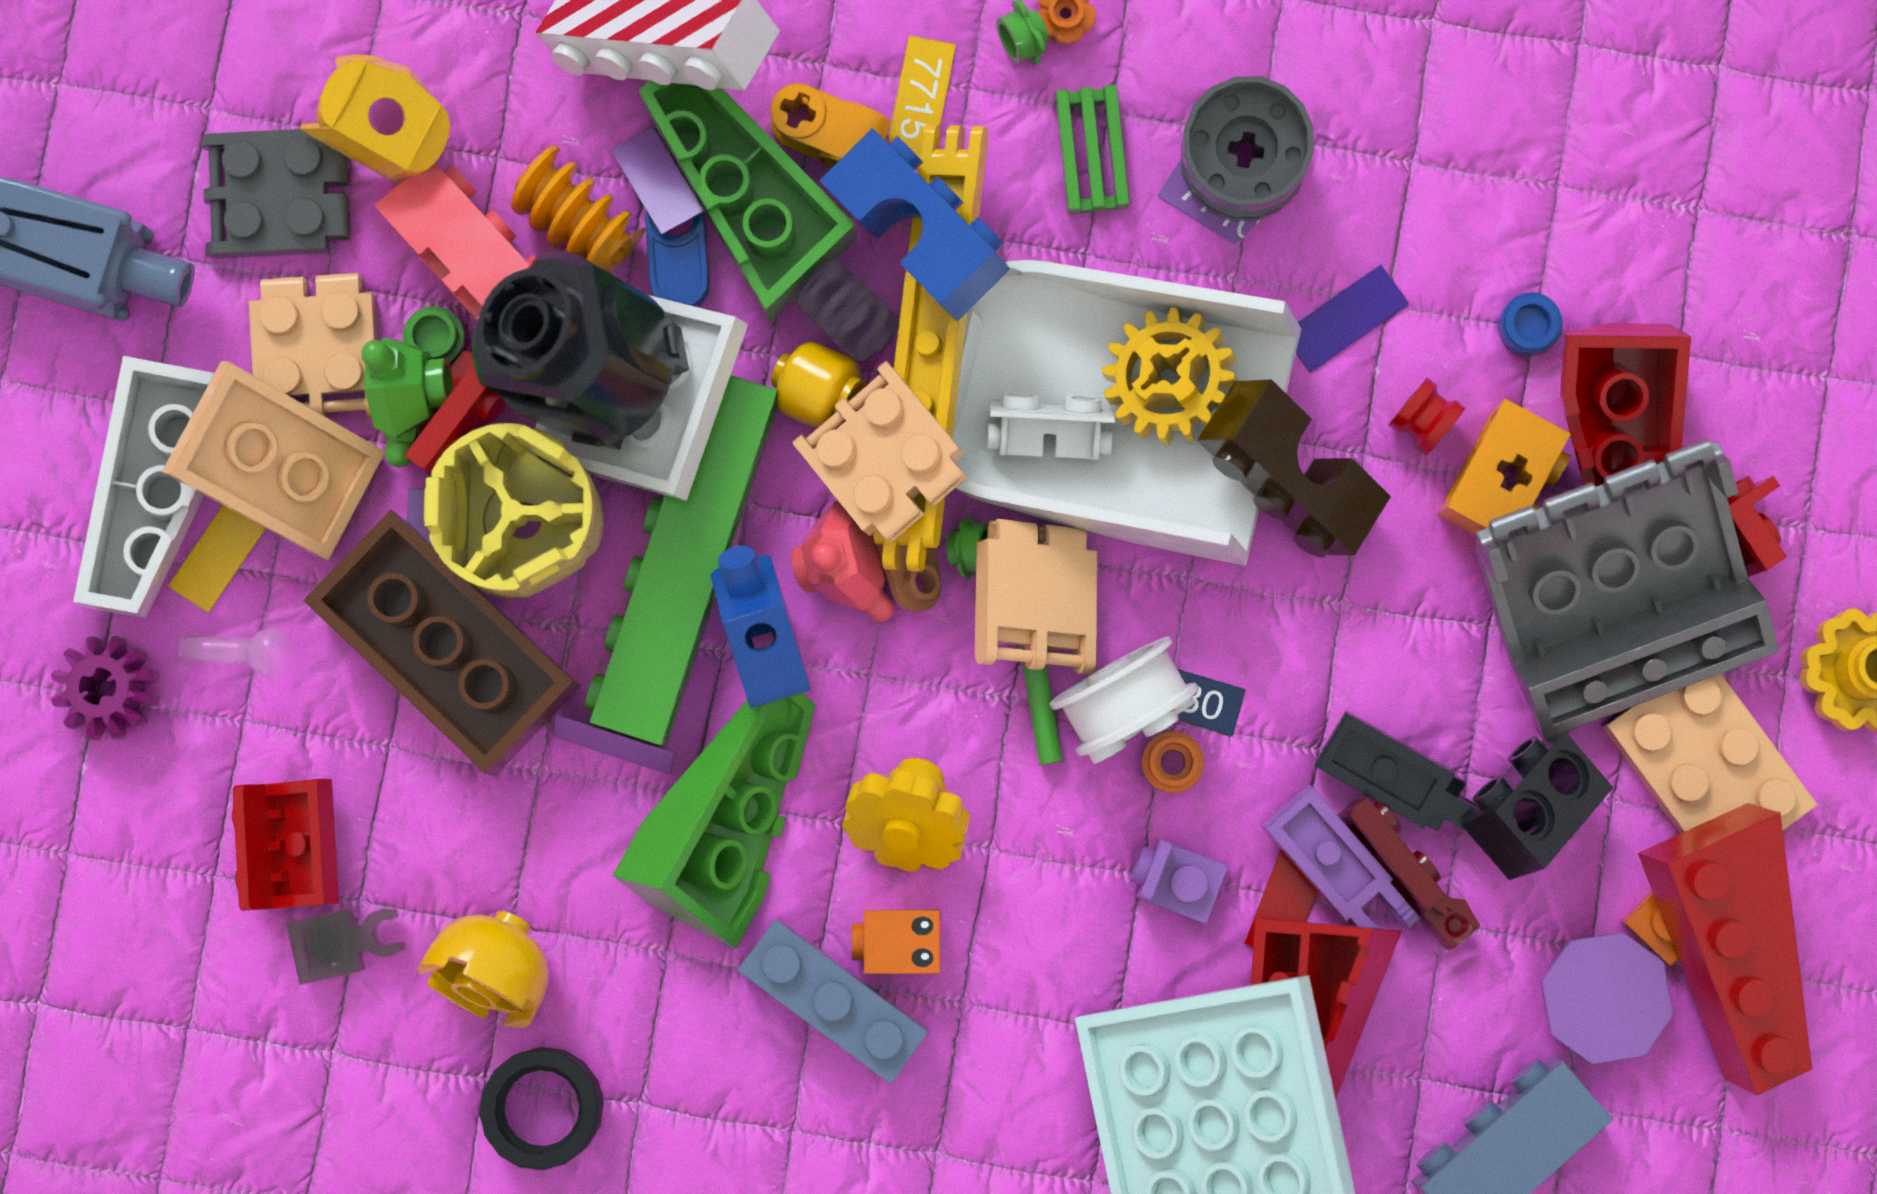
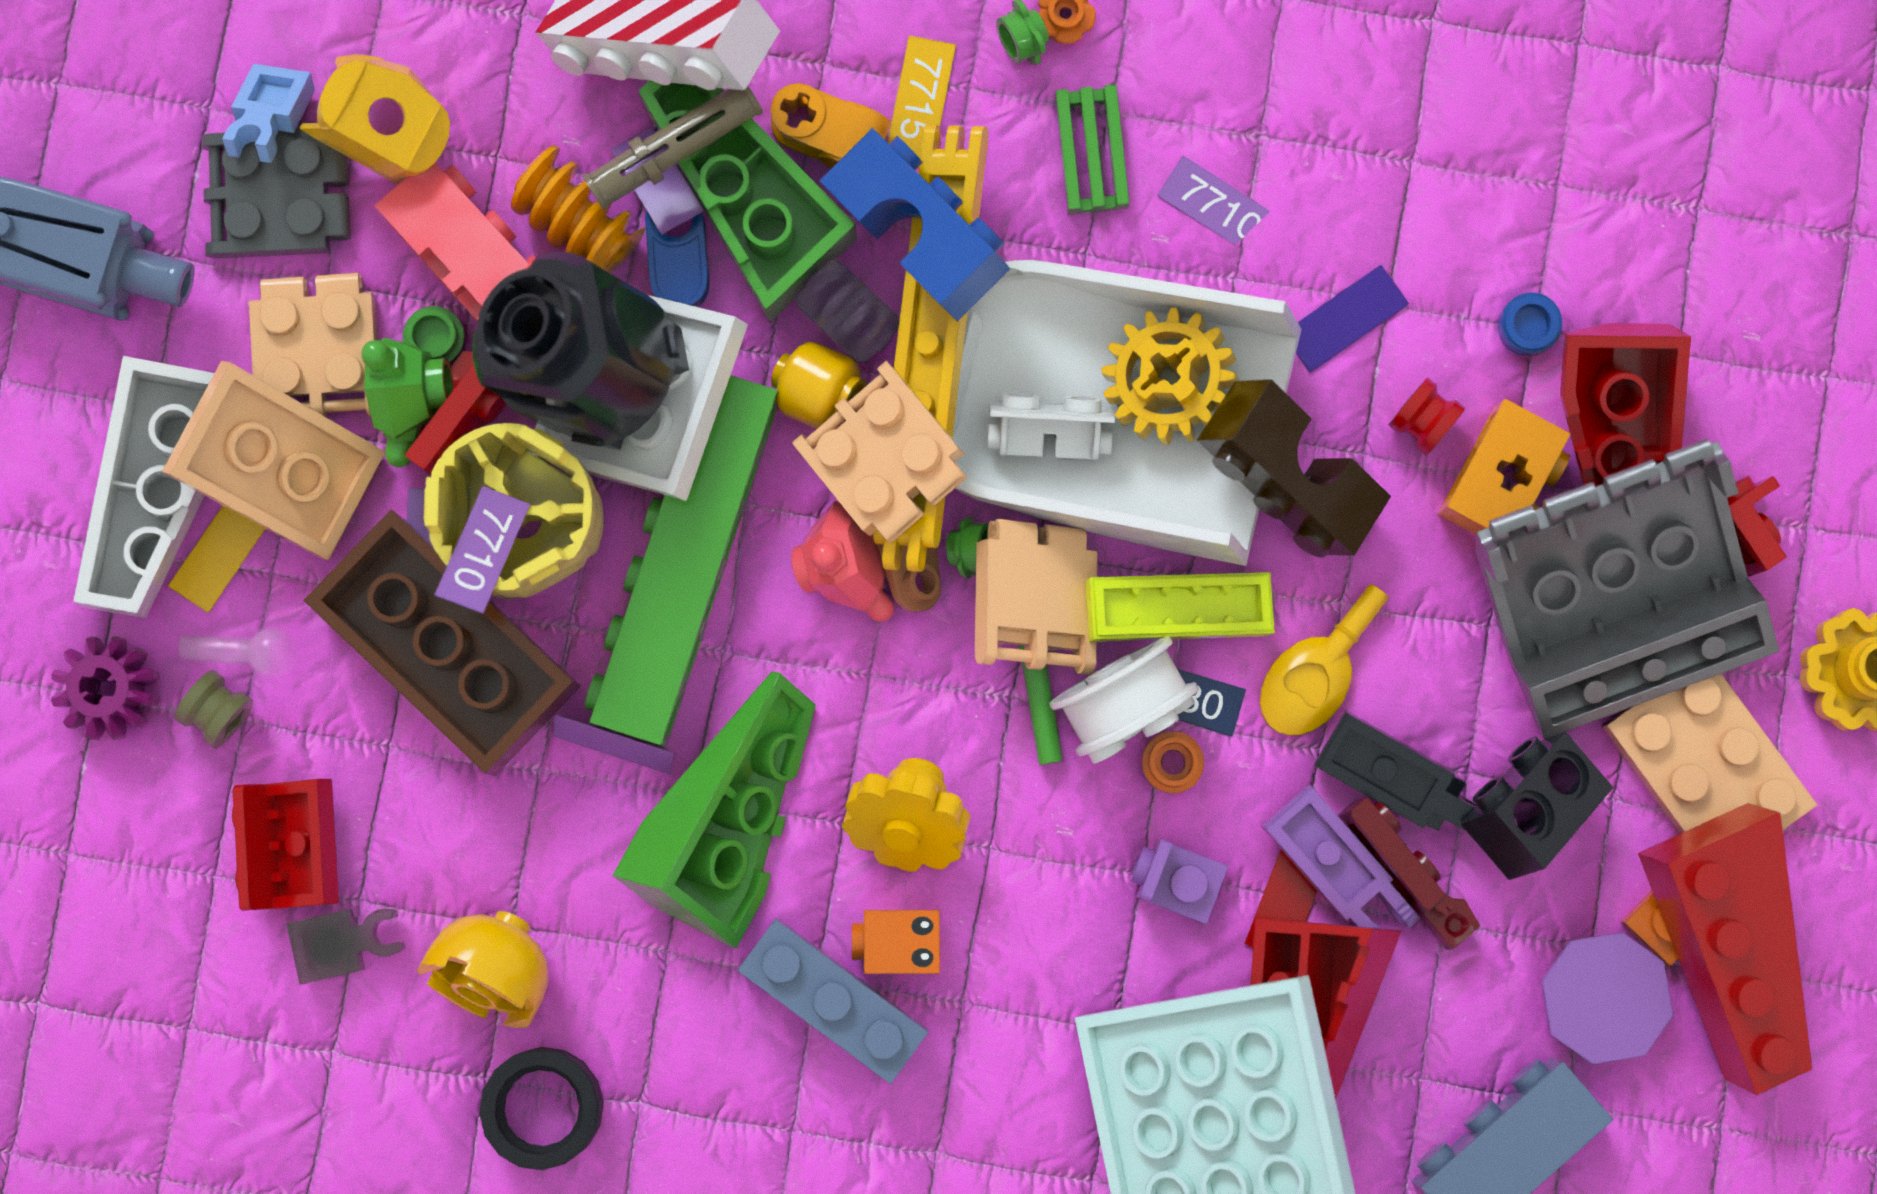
blue torso [710,545,811,708] -> none
dark grey wheel [1181,76,1314,221] -> none
none -> olive wheel [174,670,254,749]
none -> light blue plate [222,64,315,163]
none -> medium lavender sticker [435,486,530,613]
none -> dark tan pin [582,86,763,210]
none -> neon yellow plate [1085,572,1275,642]
none -> yellow piece [1259,584,1389,736]

